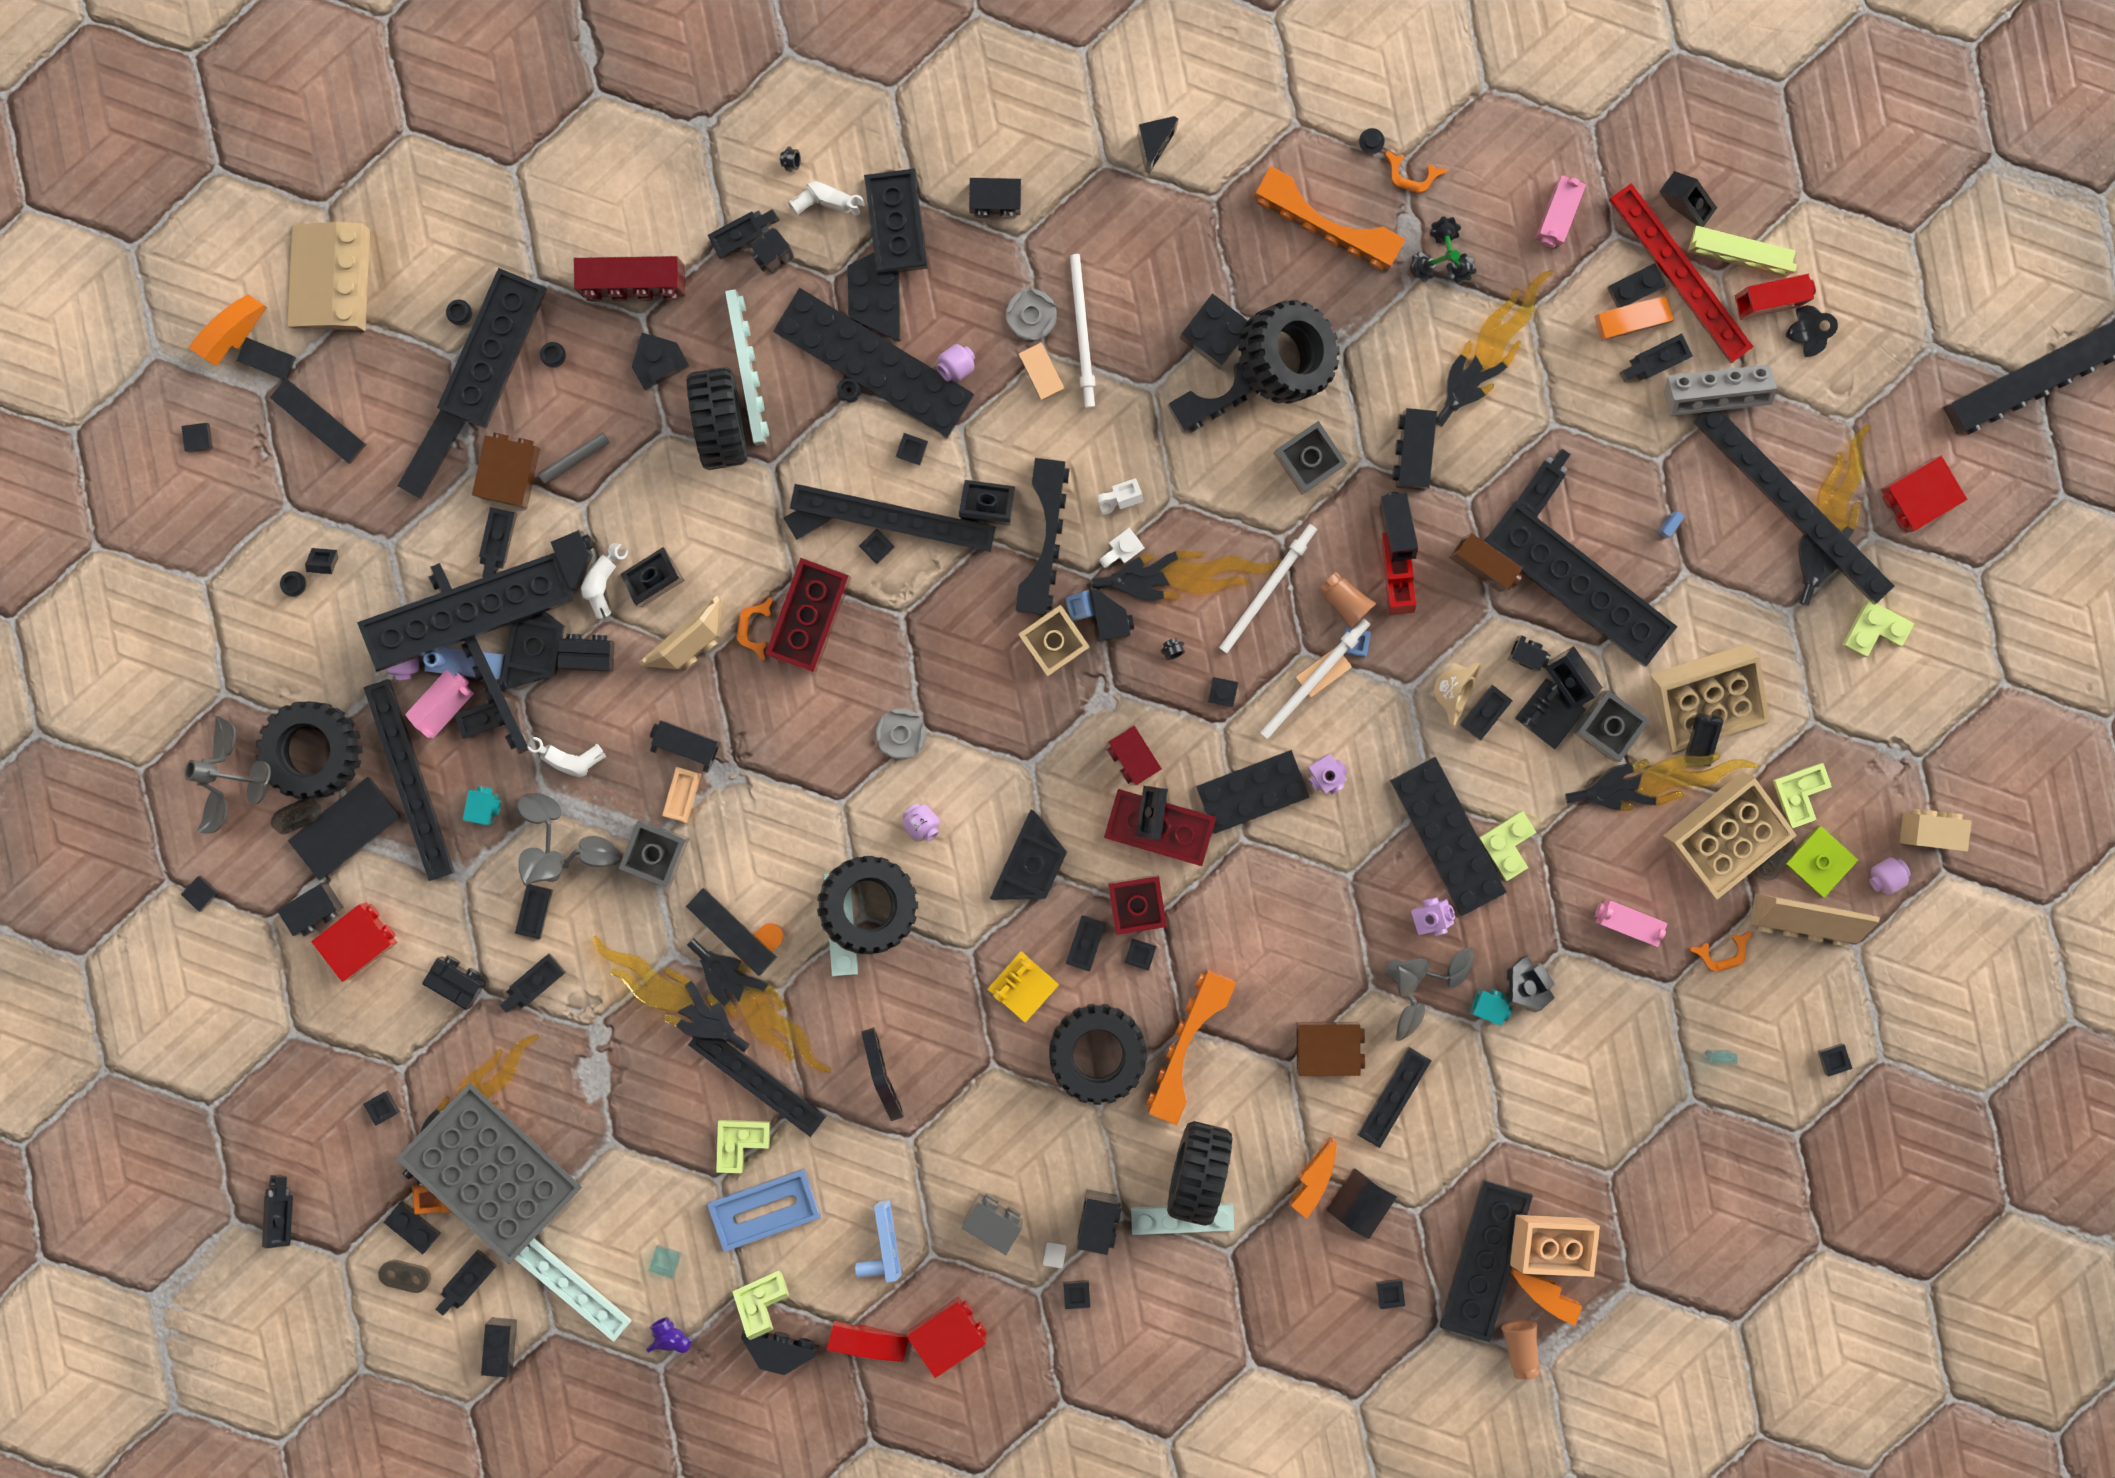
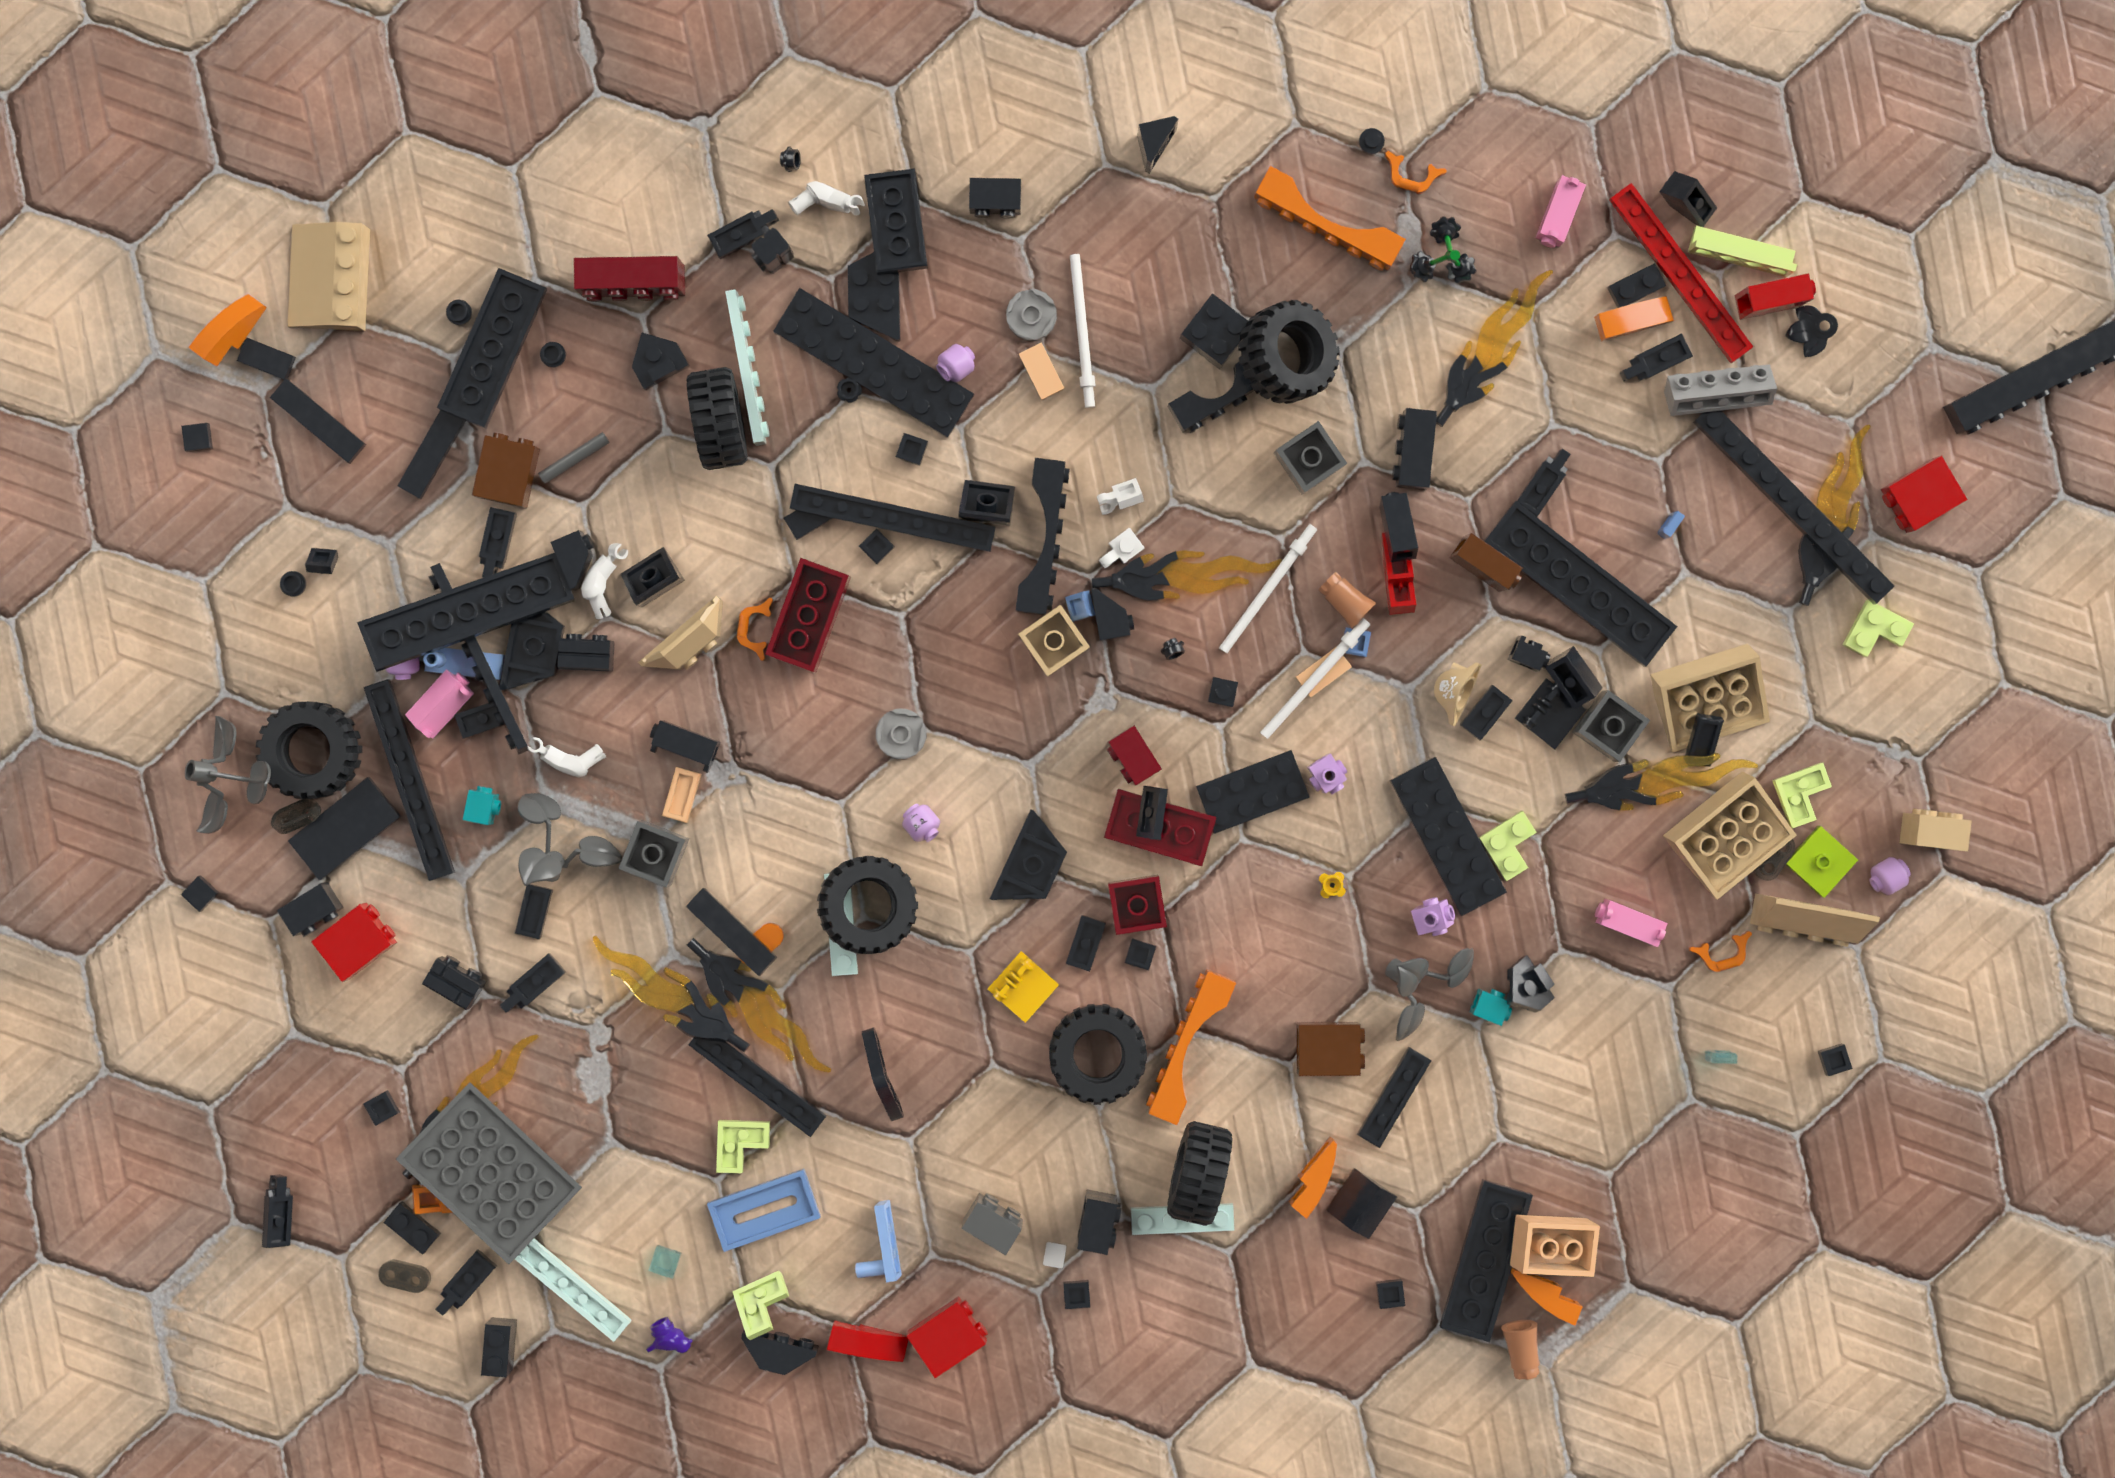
none -> yellow plate [1319,872,1346,898]

